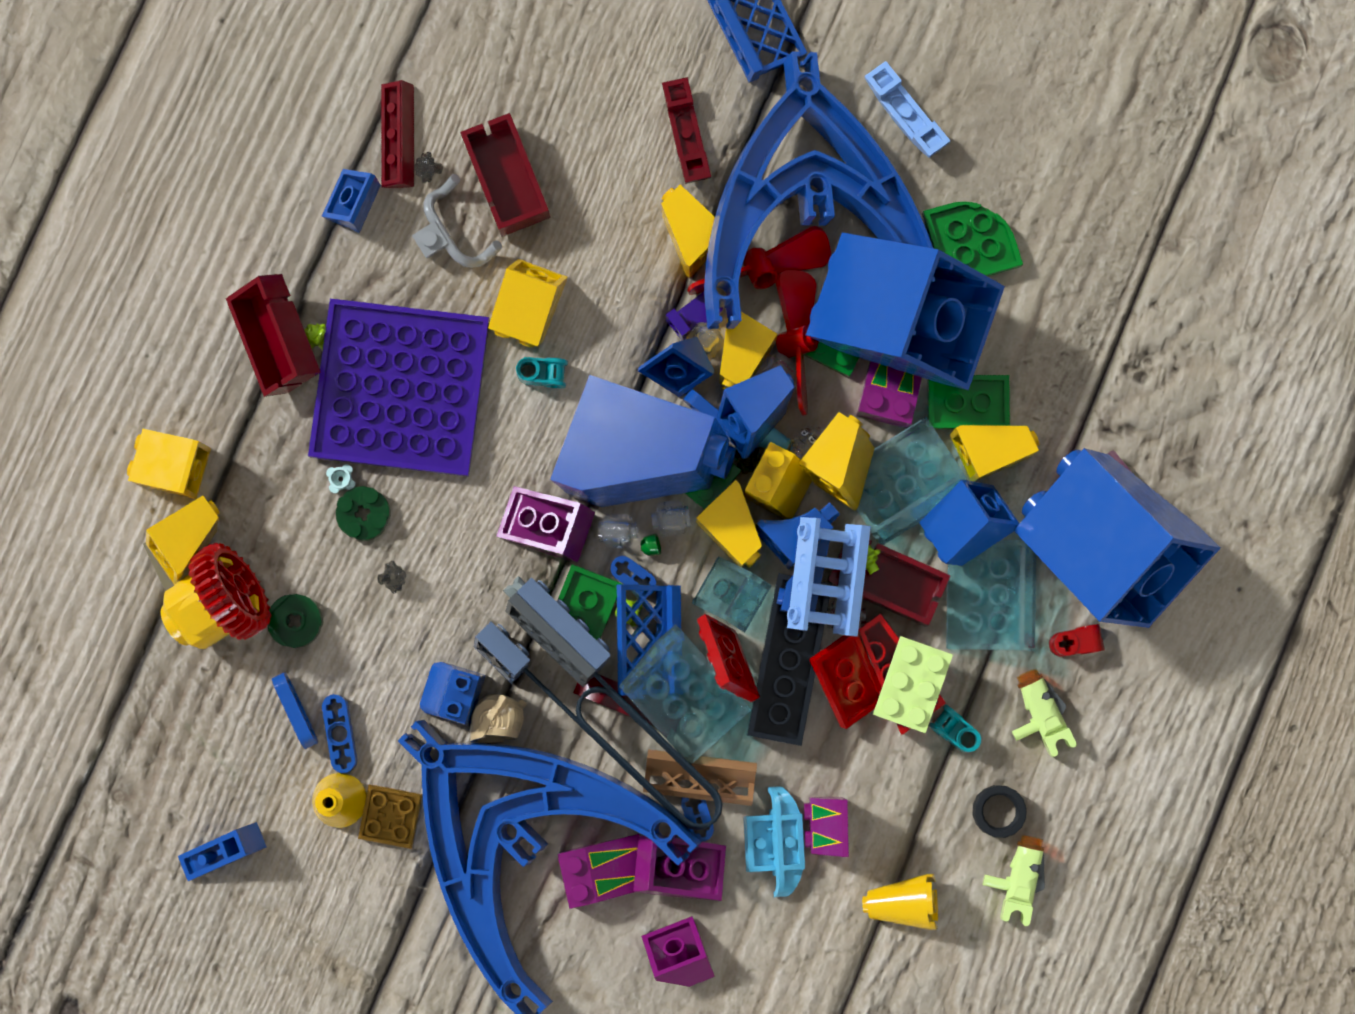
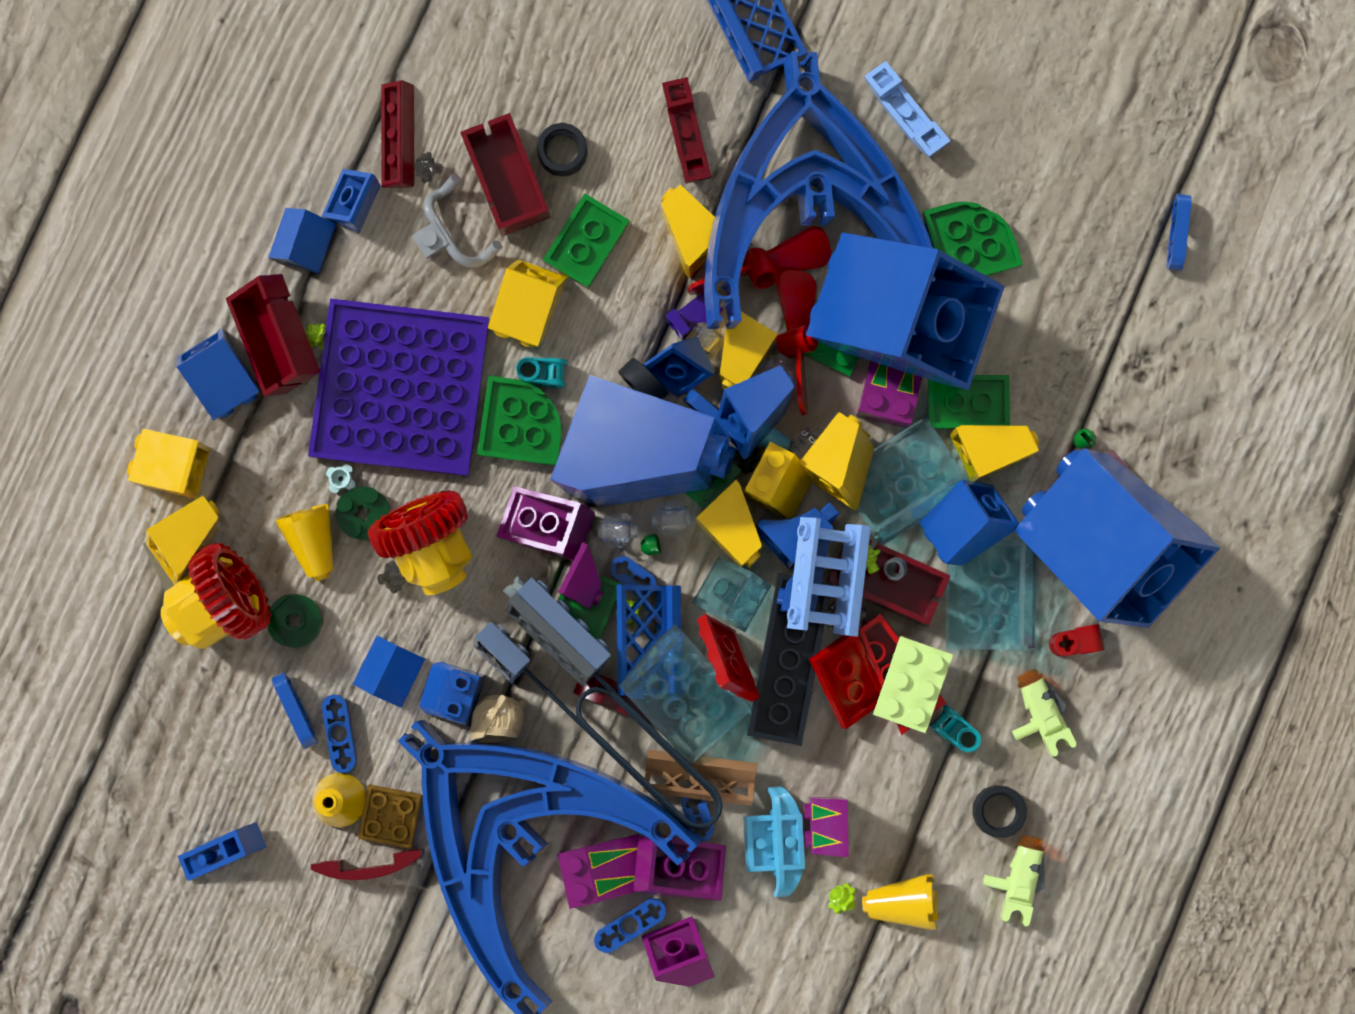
none -> blue slope [176,329,259,421]
none -> blue slope [268,208,336,274]
none -> yellow cone [275,504,334,581]
none -> dark red slope [311,848,424,880]
none -> blue slope [353,635,426,708]
none -> piece [368,490,472,595]
none -> green plate [477,376,562,466]
none -> black tyre [536,122,588,177]
none -> green plate [543,193,630,289]
none -> magenta slope [558,542,604,610]
none -> blue beam [594,898,666,953]
none -> black tyre [618,357,668,399]
none -> lime plant [828,883,856,914]
none -> dark grey hinge [884,557,908,580]
none -> green hinge [1073,429,1096,451]
none -> blue beam [1166,194,1192,271]

